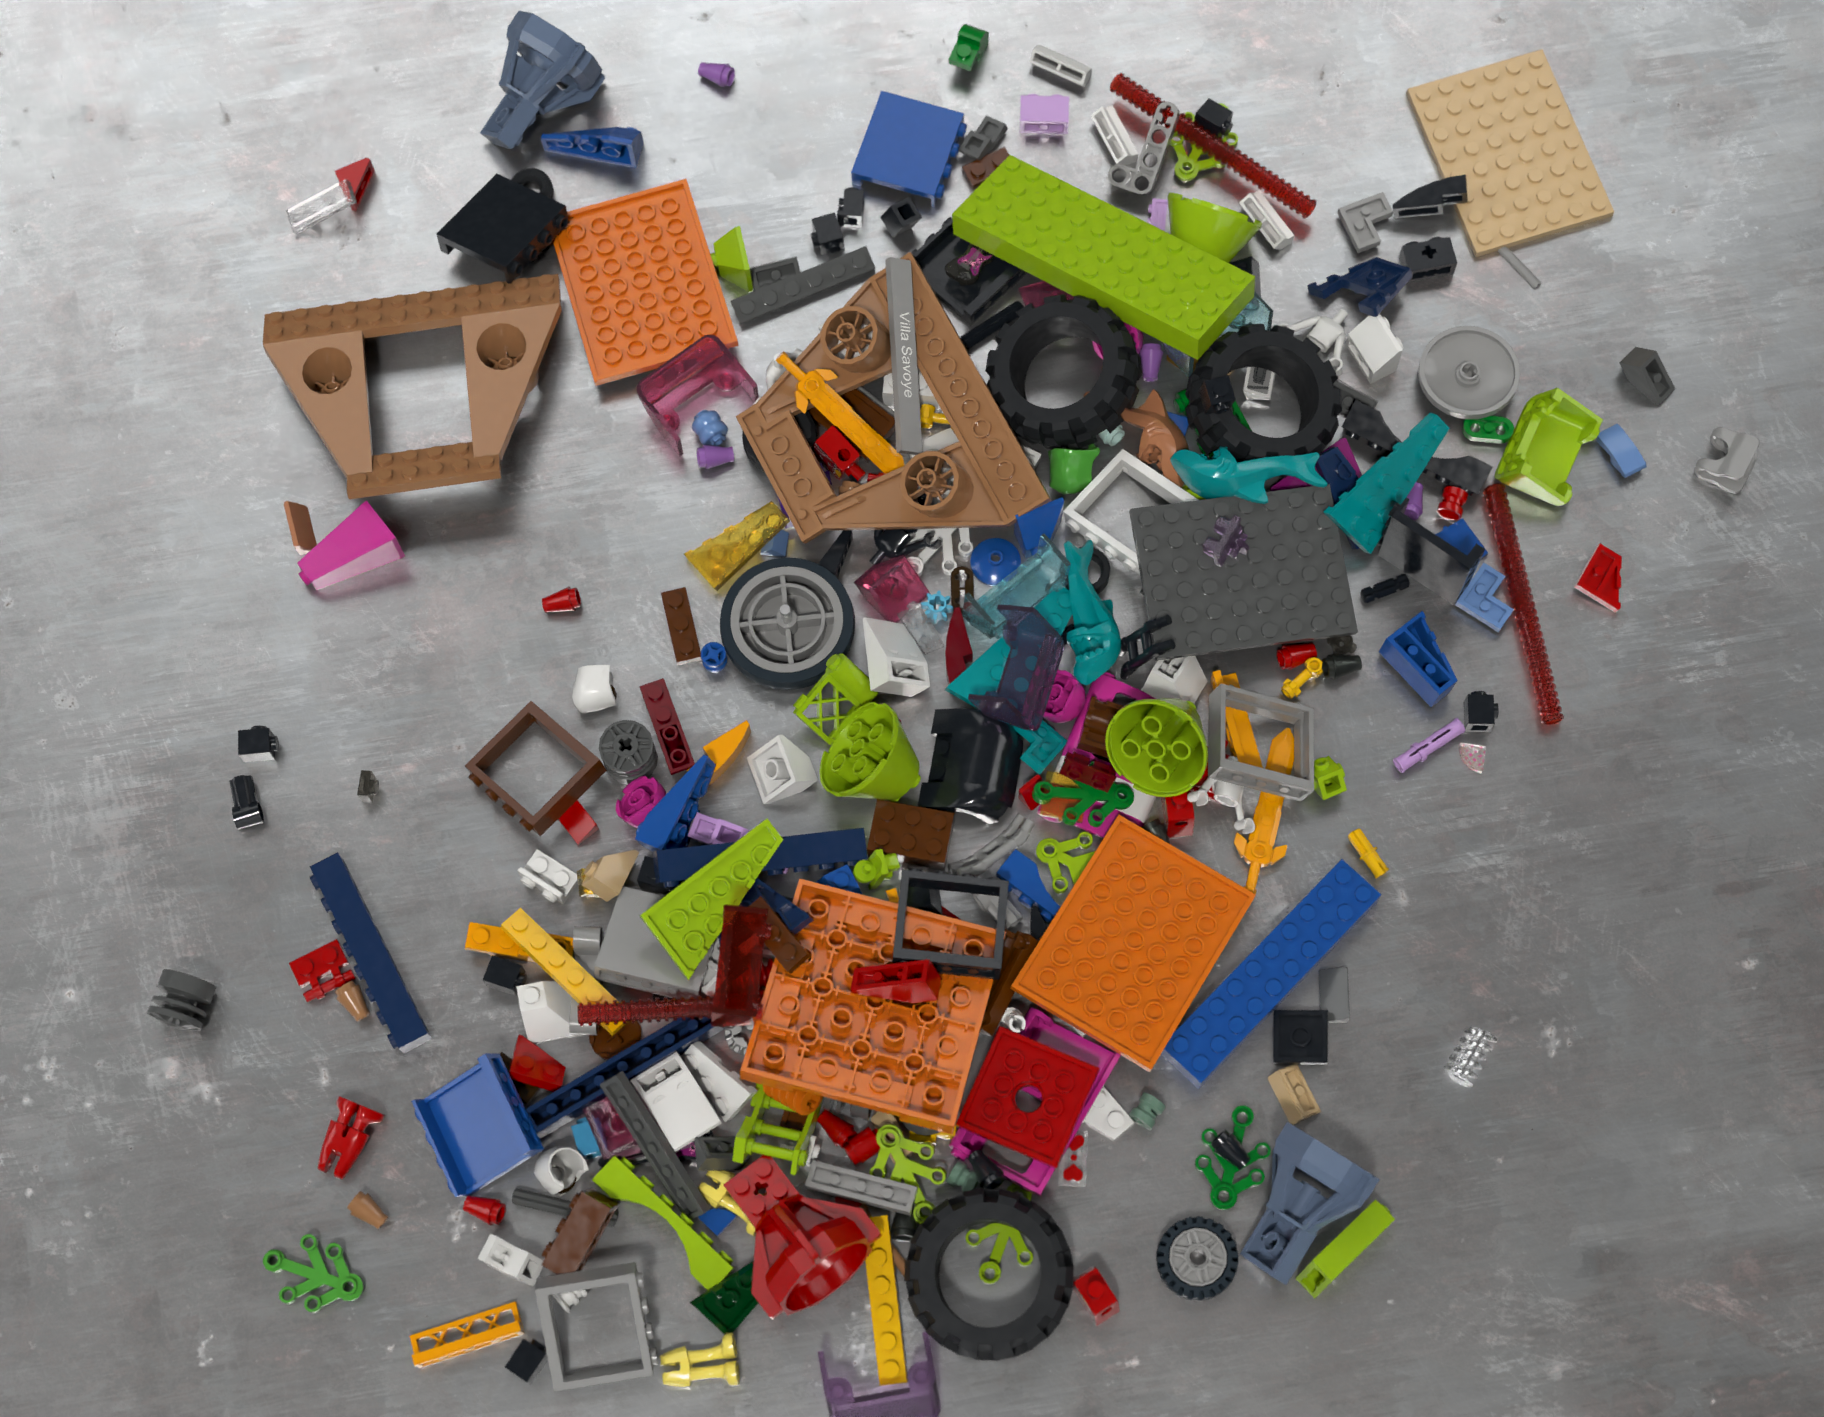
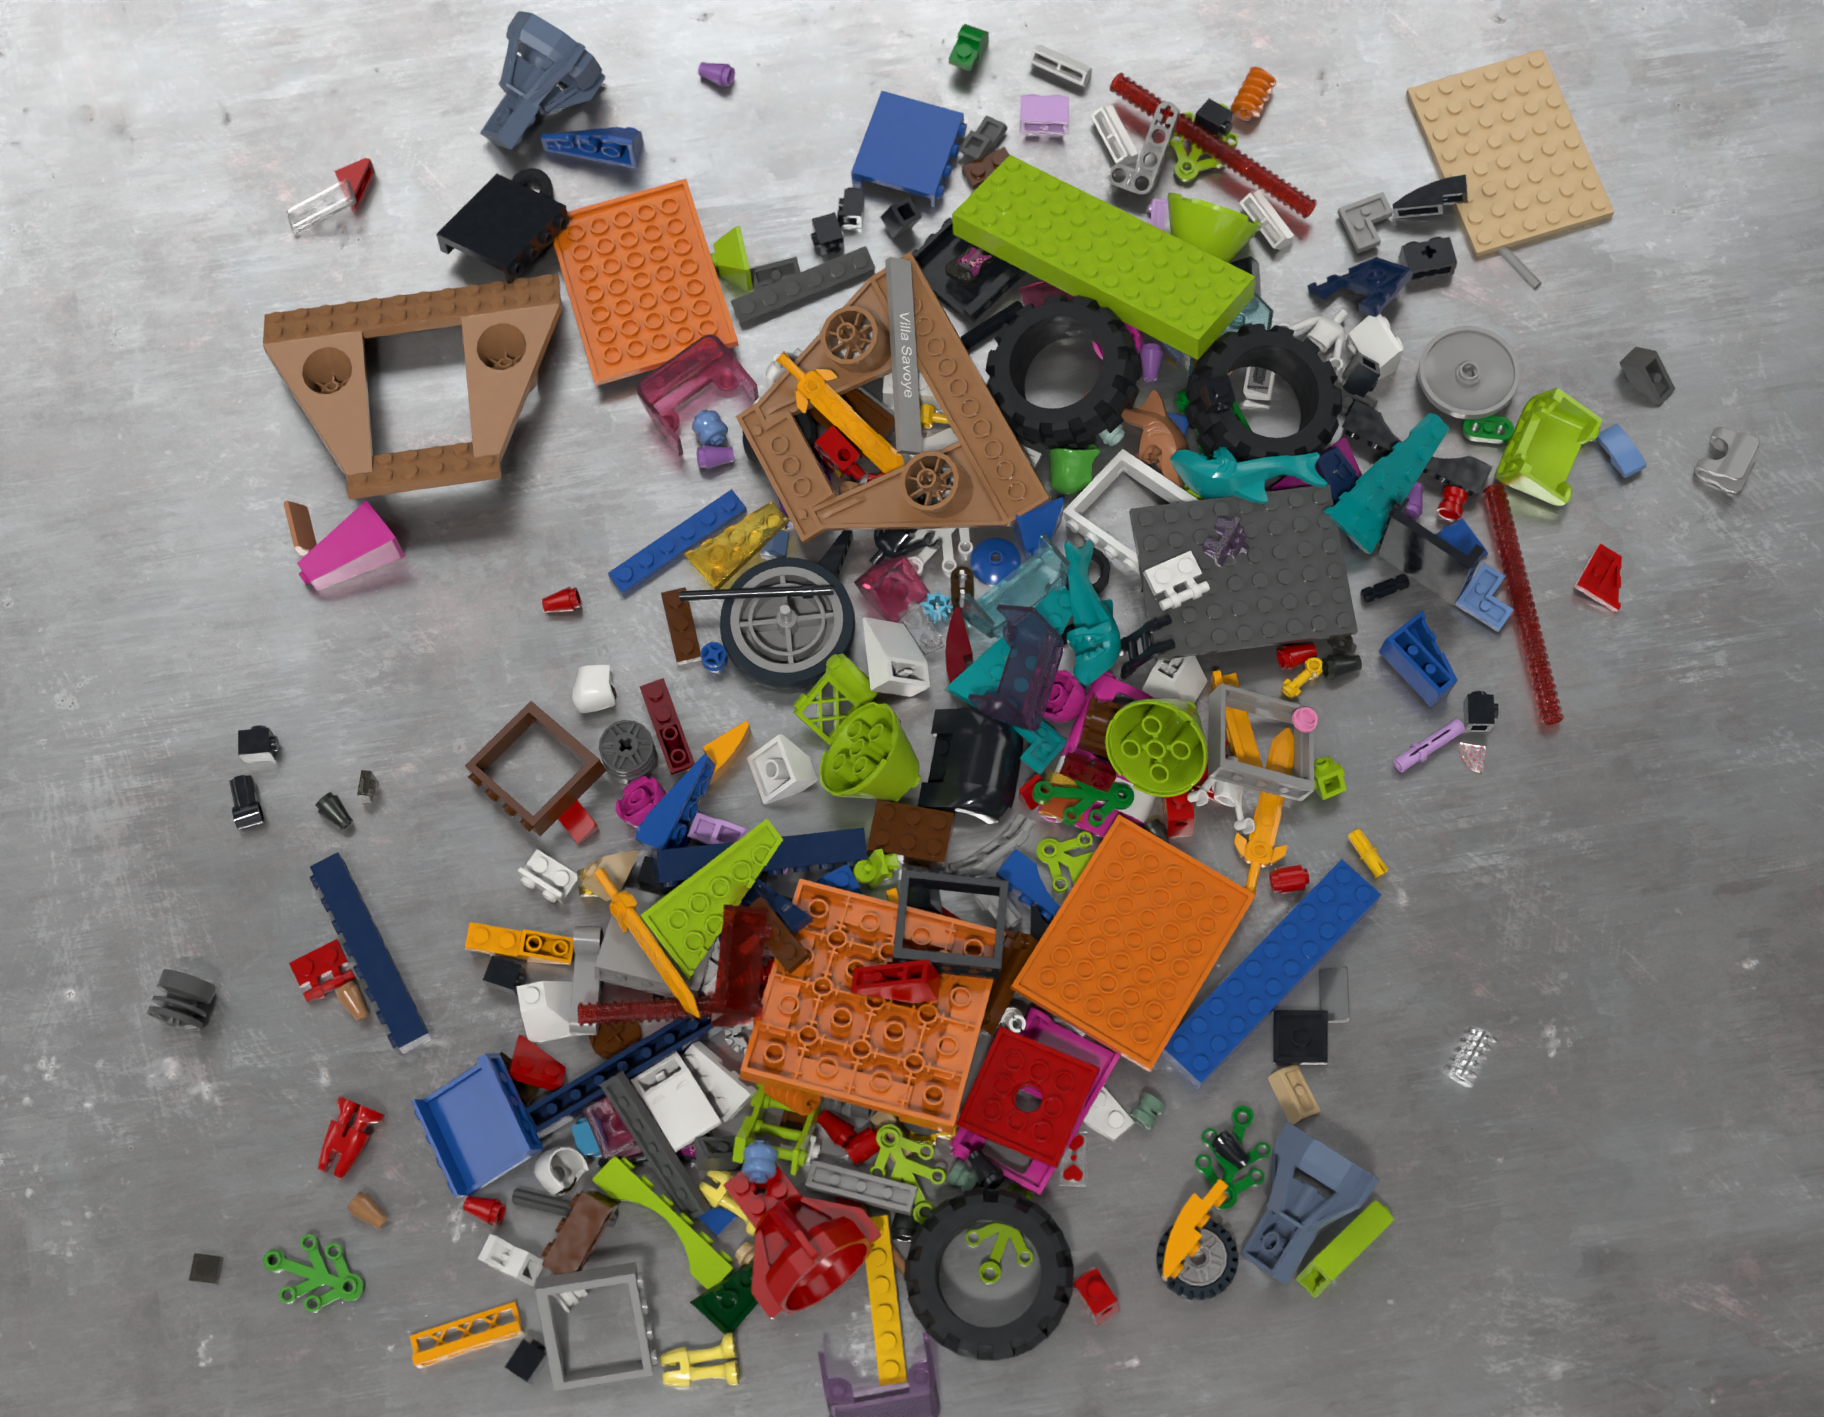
yellow plate [501,907,632,1036] -> none
none -> clear smoke plate [189,1253,224,1285]
none -> pearl dark grey cone [315,792,353,831]
none -> light orange sword [593,868,700,1018]
none -> blue plate [608,489,747,595]
none -> black bar [680,583,834,601]
none -> tan plate [735,1242,755,1268]
none -> medium blue piece [742,1140,778,1183]
none -> white plate [1143,550,1210,611]
none -> light orange slope [1161,1179,1228,1282]
none -> orange piece [1230,67,1276,121]
none -> red brick [1269,864,1310,894]
none -> bright pink plate [1292,707,1318,733]
none -> black brick [1341,352,1380,398]

